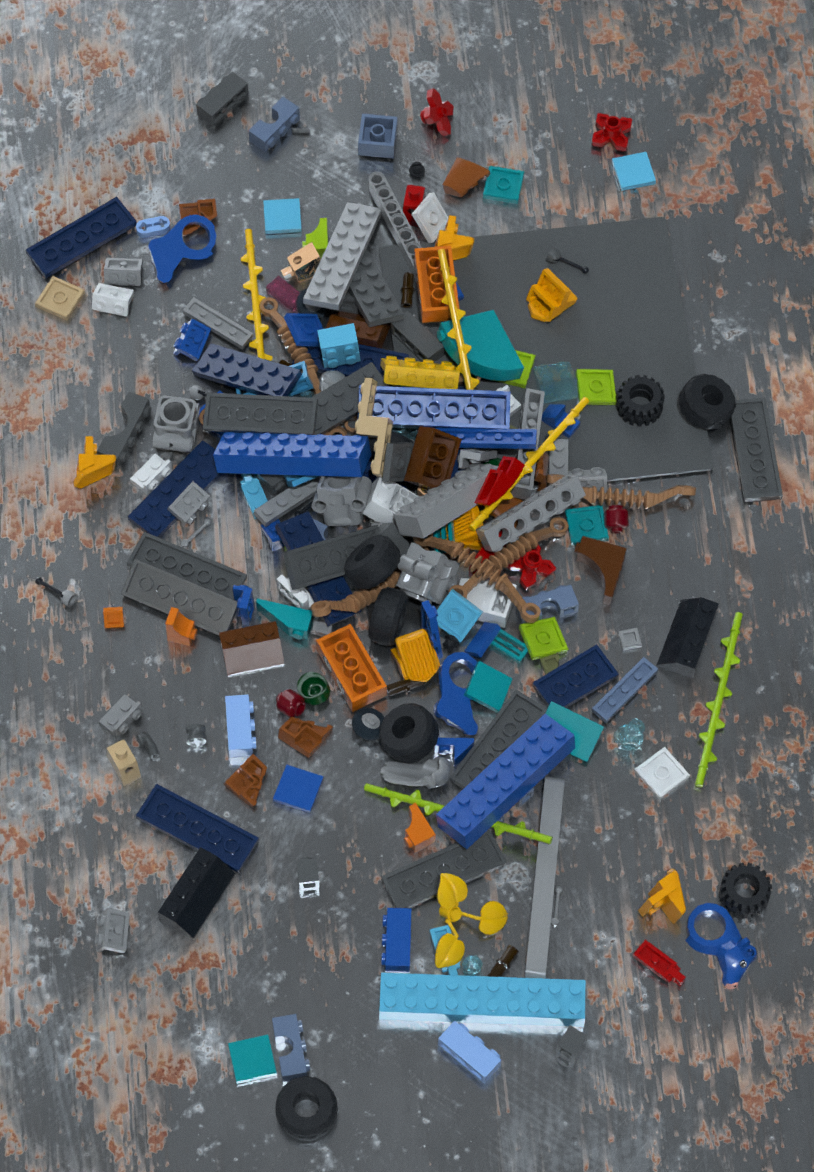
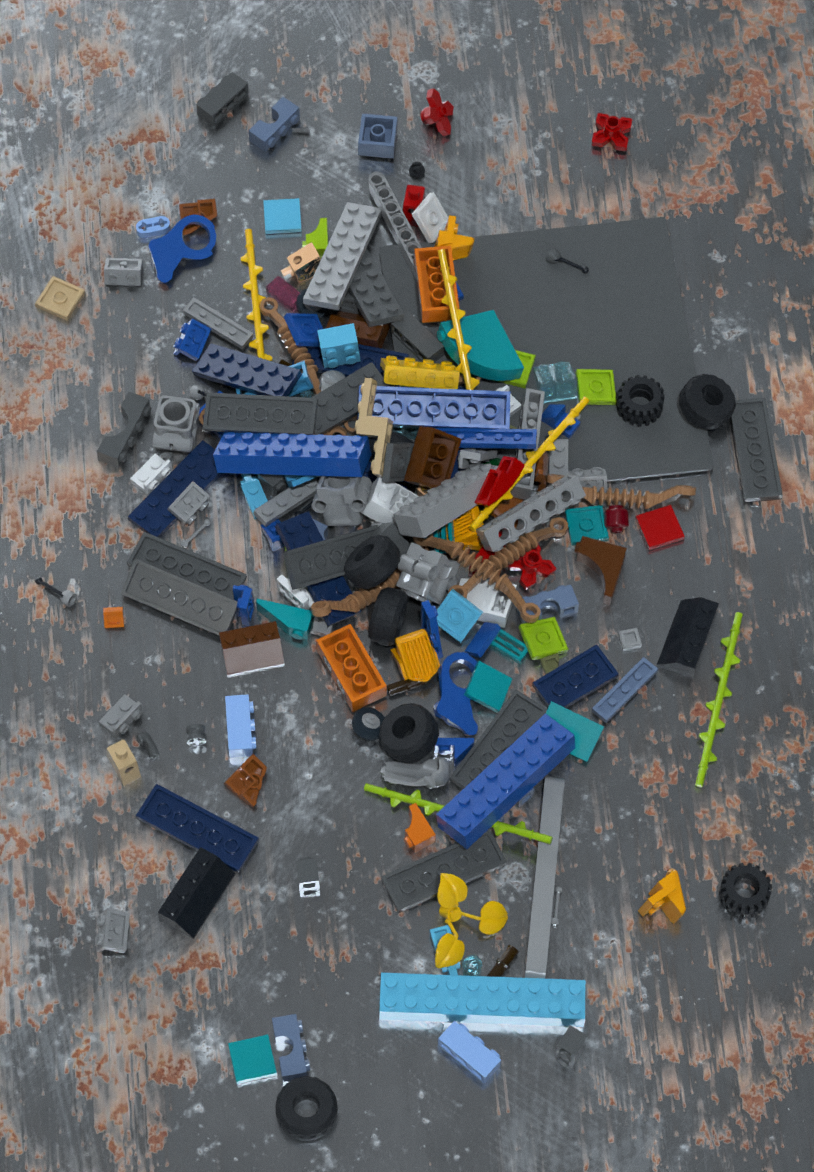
dark blue plate [26,197,137,278] -> none
light orange piece [73,436,116,489] -> none
white bracket [92,283,134,316] -> none
orange arch [165,607,198,646] -> none
blue tile [273,764,324,813] -> none
dark red head [276,689,306,717] -> none
dark orange slope [278,717,333,758] -> none
dark green hat [297,672,330,705] -> none
blue brick [381,908,411,973] -> none
dark brown axle [400,272,415,309] -> none
dark orange slope [442,157,490,197] -> none
black piece [443,635,459,651] -> none
teal tile [483,166,524,204] -> none
light orange piece [526,268,578,322] -> none
medium azure tile [612,152,656,191] -> none
clear light blue connector [614,718,645,751] -> none
red hinge [633,940,686,987] -> none
white tile [634,747,690,800] -> none
blue animal [685,903,757,989] -> none
none -> red tile [635,505,685,550]

